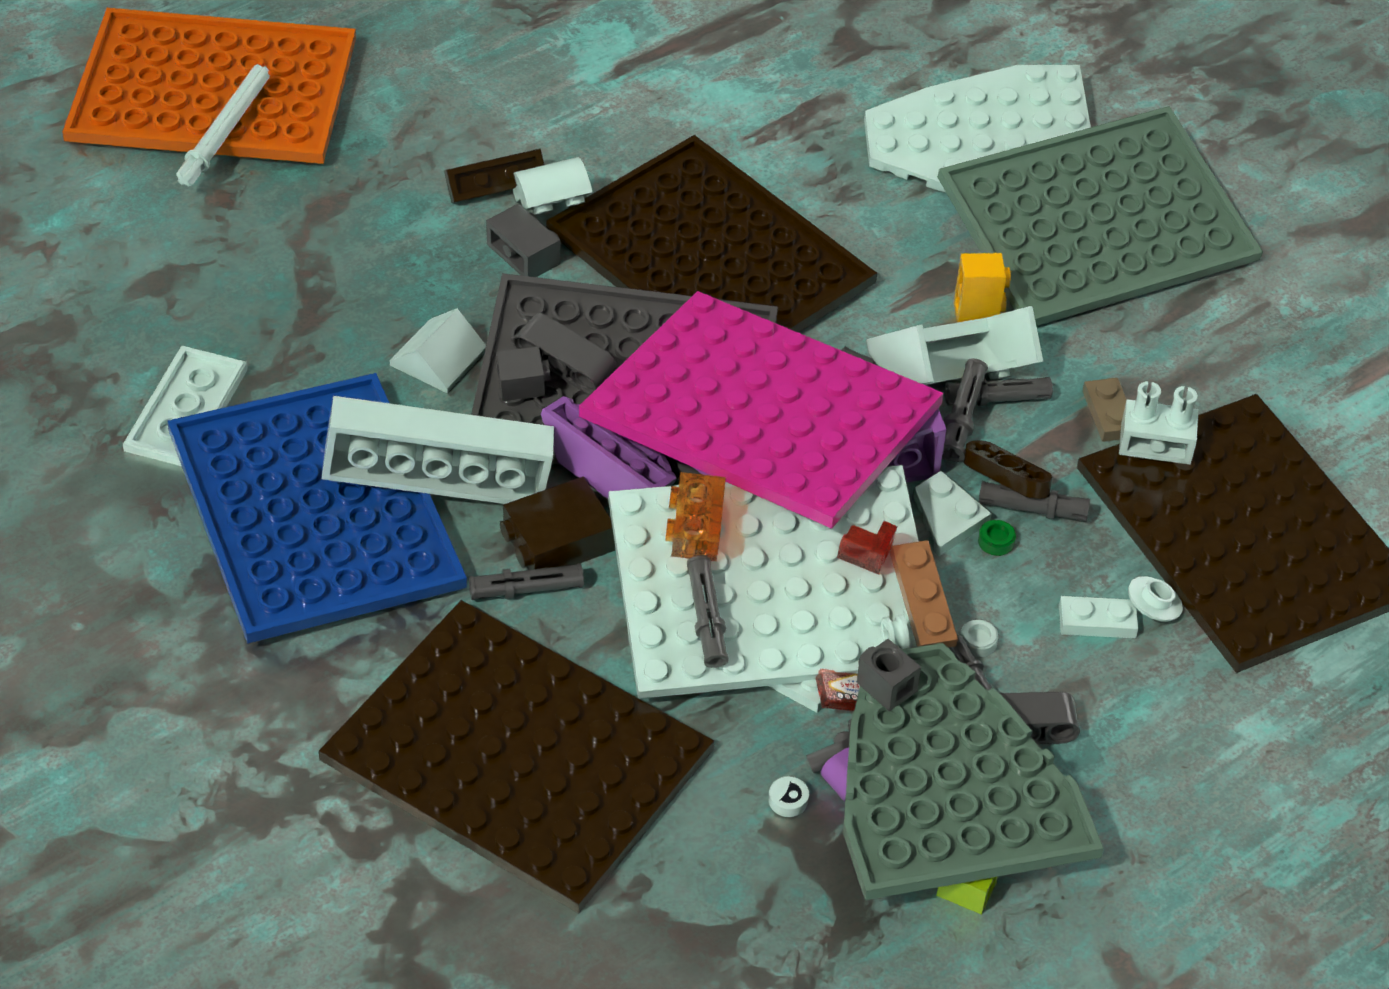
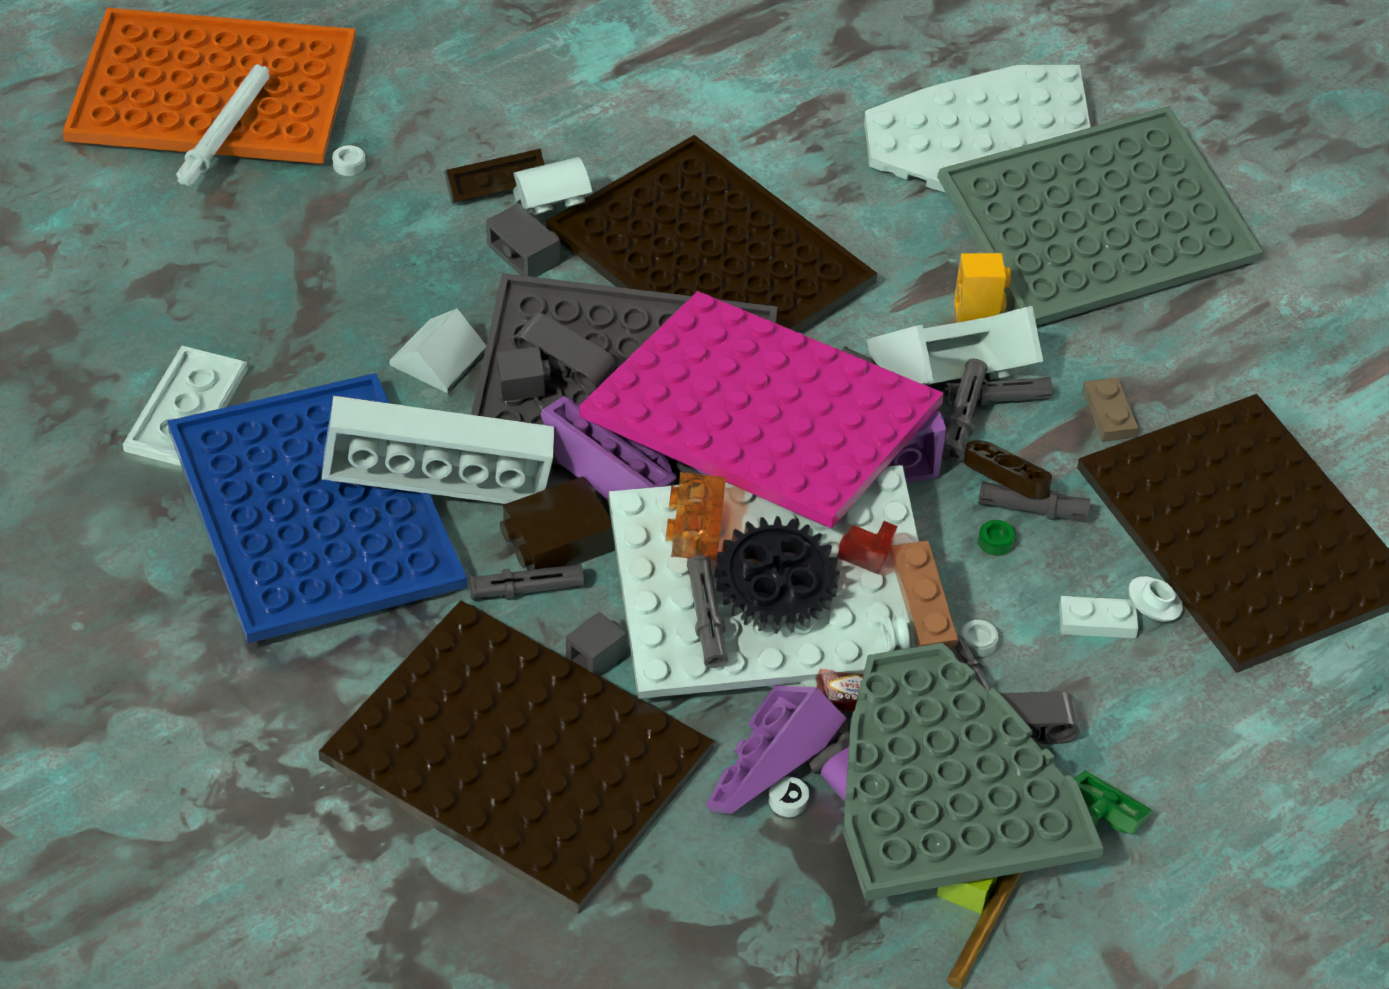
dark grey brick [857,639,921,711] -> none
light aqua wing [913,471,991,556] -> none
light aqua brick [1119,381,1198,465] -> none
none -> light aqua tile [332,145,366,176]
none -> dark grey brick [566,612,626,677]
none -> medium lavender wedge [706,685,846,814]
none -> black gear [714,516,840,634]
none -> pearl gold bar [947,872,1022,988]
none -> green plate [1073,770,1153,835]

